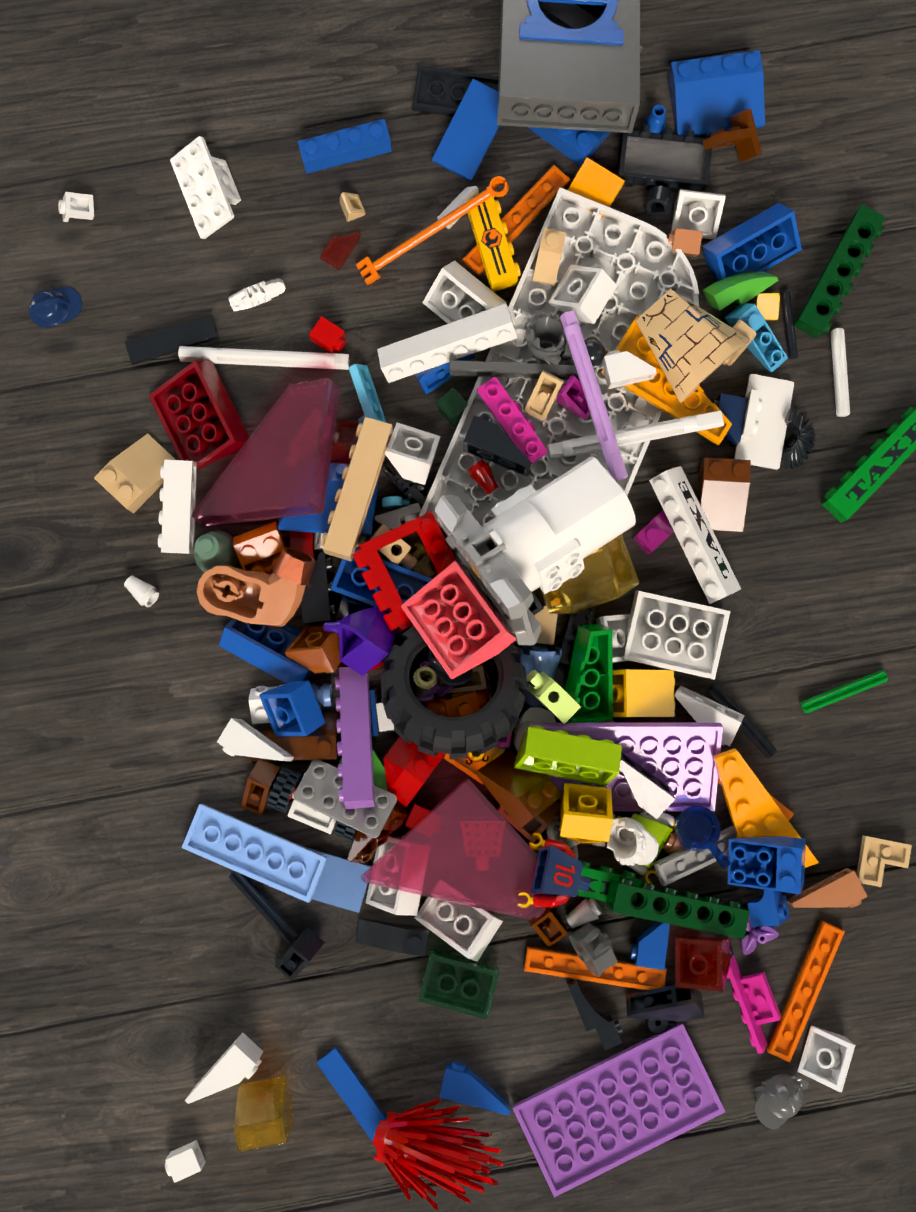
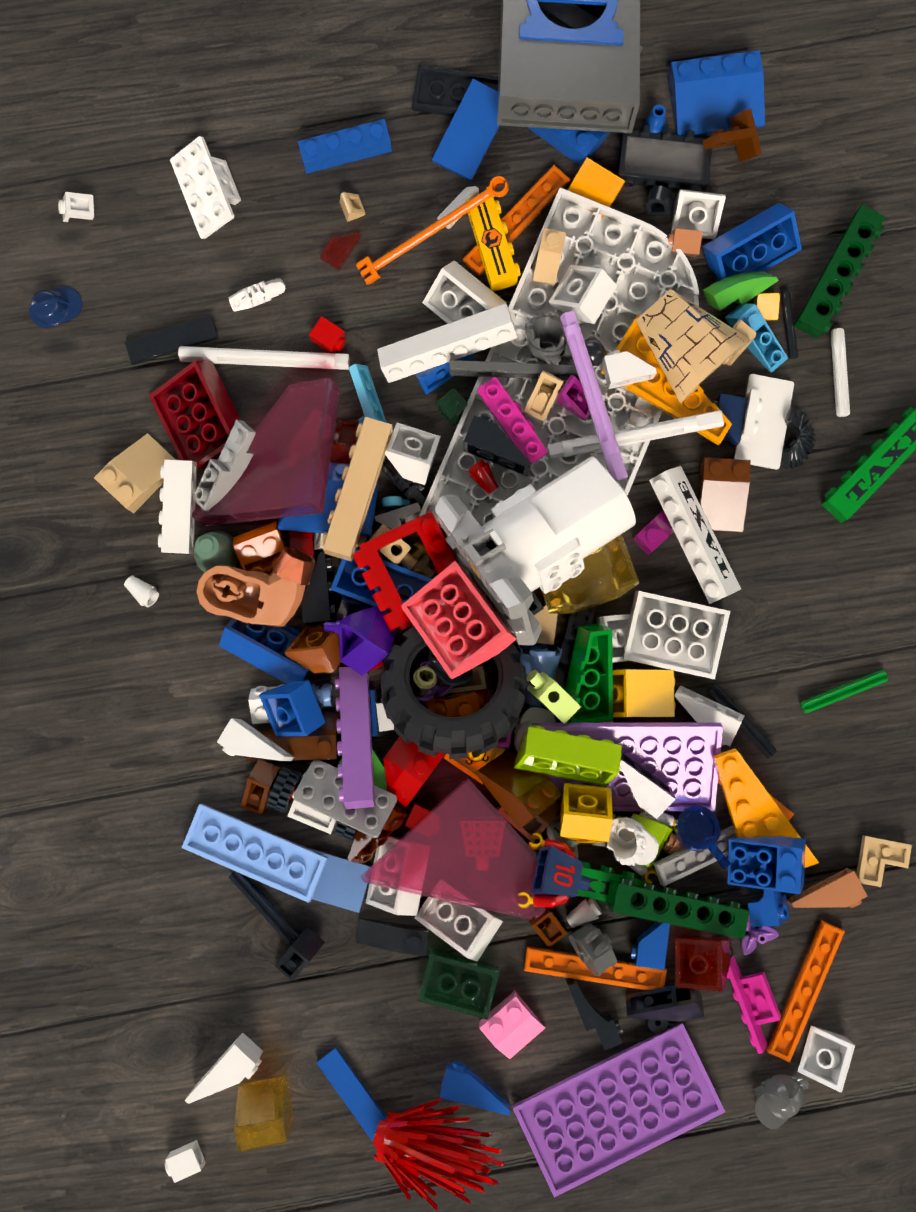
none -> light grey slope [193,420,256,511]
none -> bright pink slope [479,990,545,1059]

